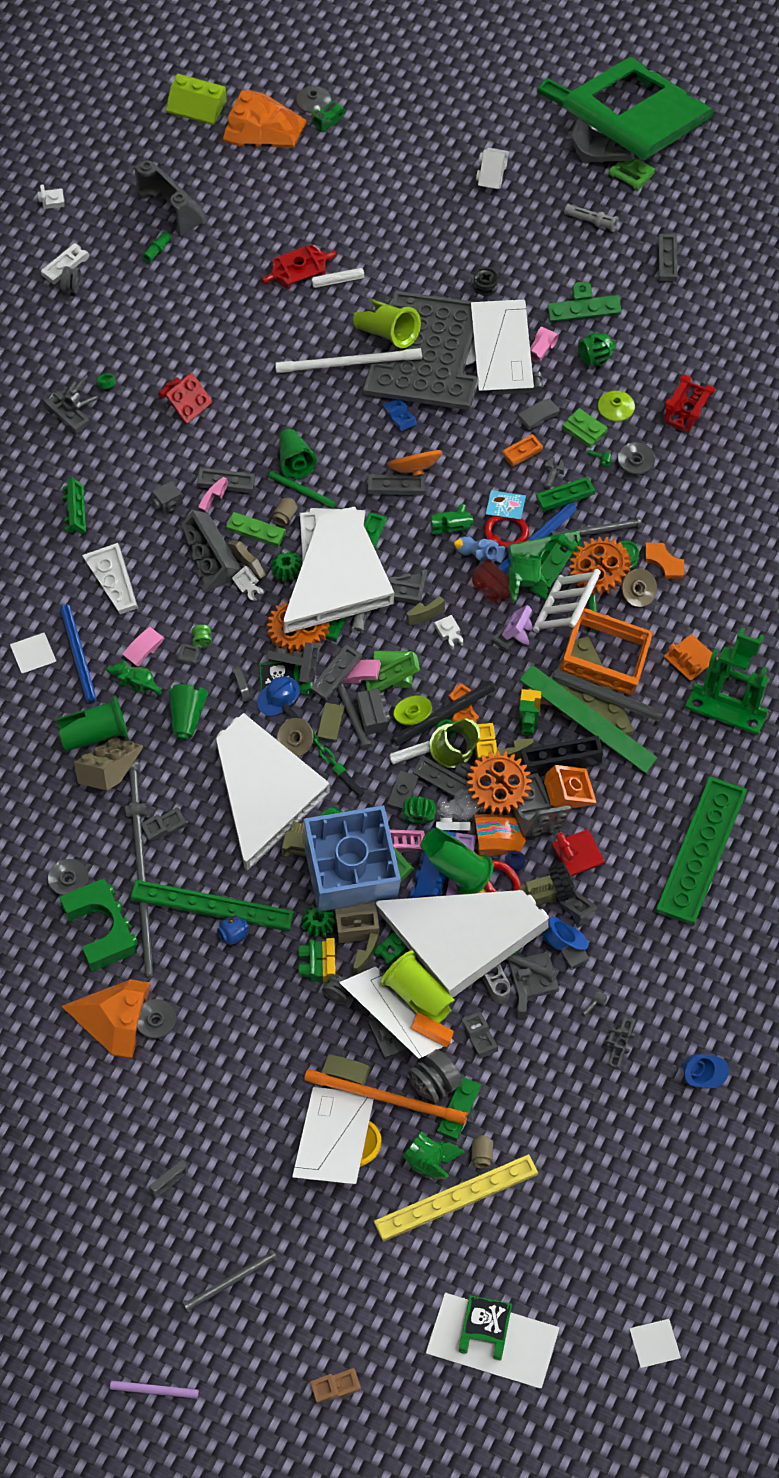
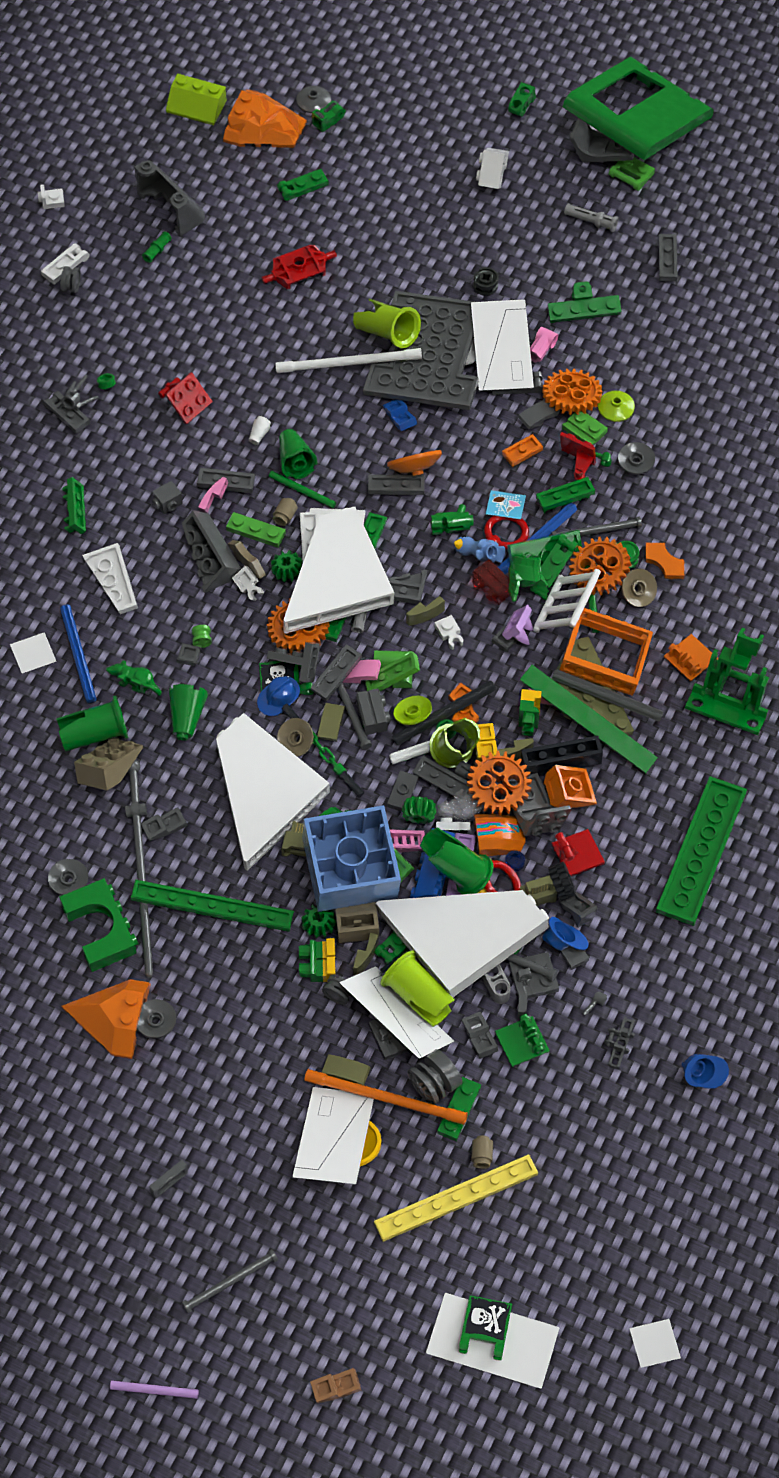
bright pink slope [123,627,165,667] -> none
blue head [217,915,249,945] -> none
dark grey tile [232,666,250,702] -> none
white axle [312,268,364,288] -> none
green helmet [403,1132,465,1180] -> none
orange tile [411,1012,454,1047] -> none
green tile [537,78,571,106] -> none
dark grey bar [544,457,564,489] -> none
green helmet [578,333,616,367] -> none
red piece [664,374,715,433] -> none
none -> white cone [248,416,271,445]
none -> green plate [277,169,329,201]
none -> green hinge [495,1014,550,1067]
none -> green leg [508,82,536,117]
none -> orange gear [542,368,602,415]
none -> red plate [560,432,596,480]

